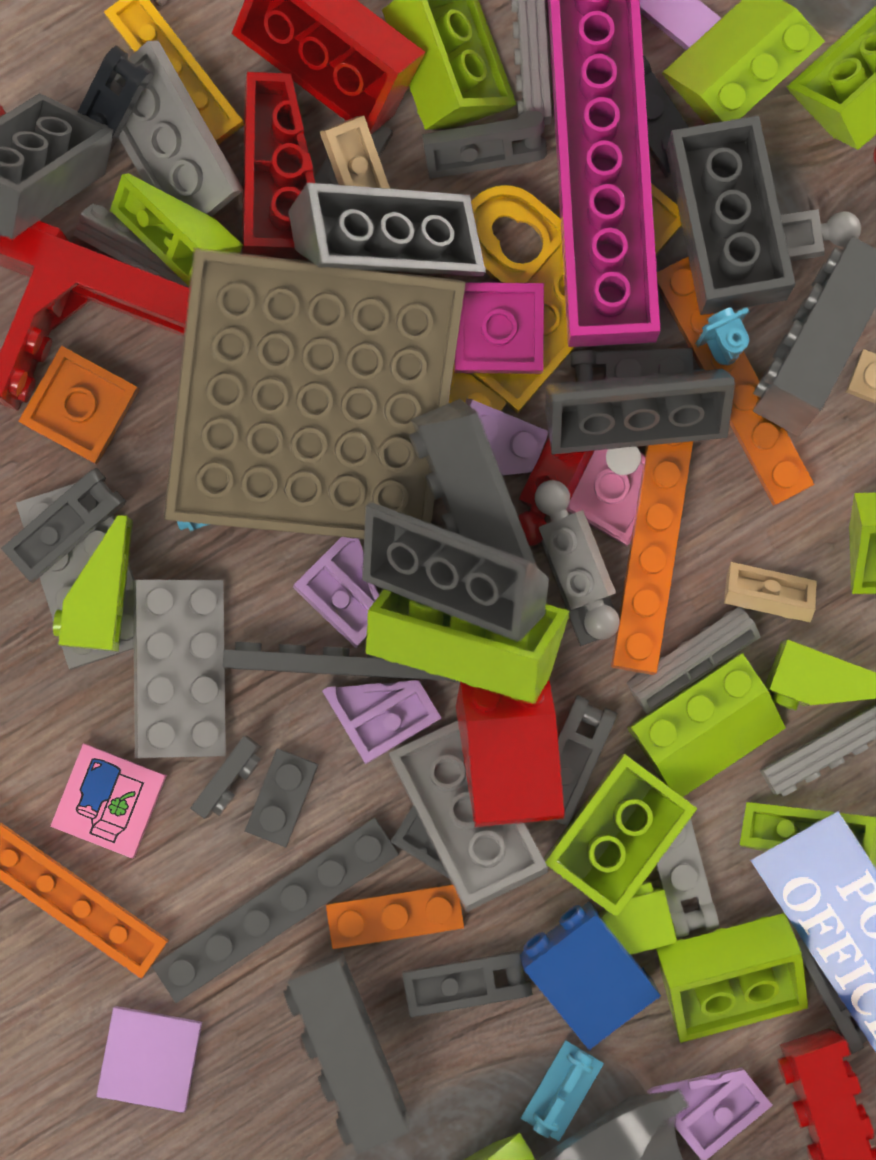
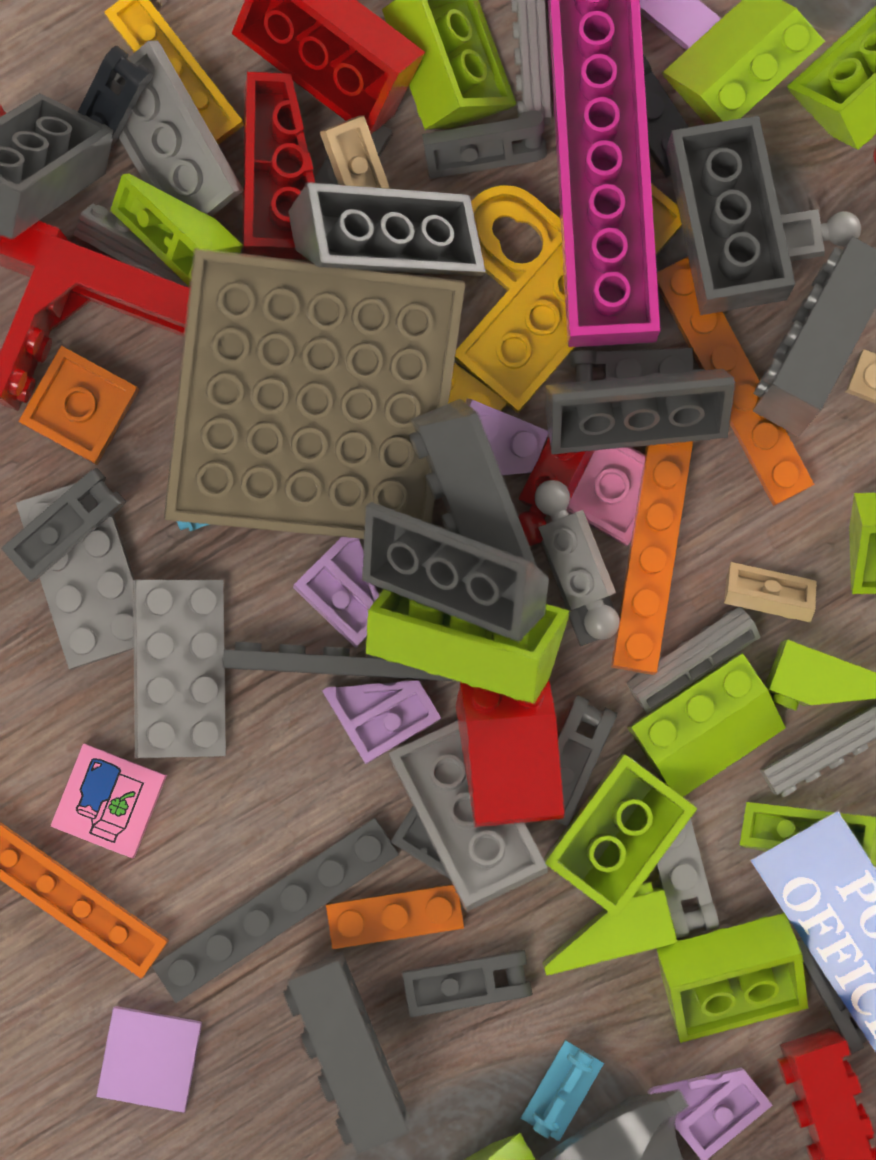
lime slope [53,515,133,652] -> none
dark grey plate [190,736,262,819] -> none
dark grey plate [245,748,319,847] -> none
dark pink plate [455,282,544,374] -> none
blue panel [520,902,661,1050] -> none
white sticker [606,446,641,475] -> none
medium azure hinge [695,307,749,365] -> none

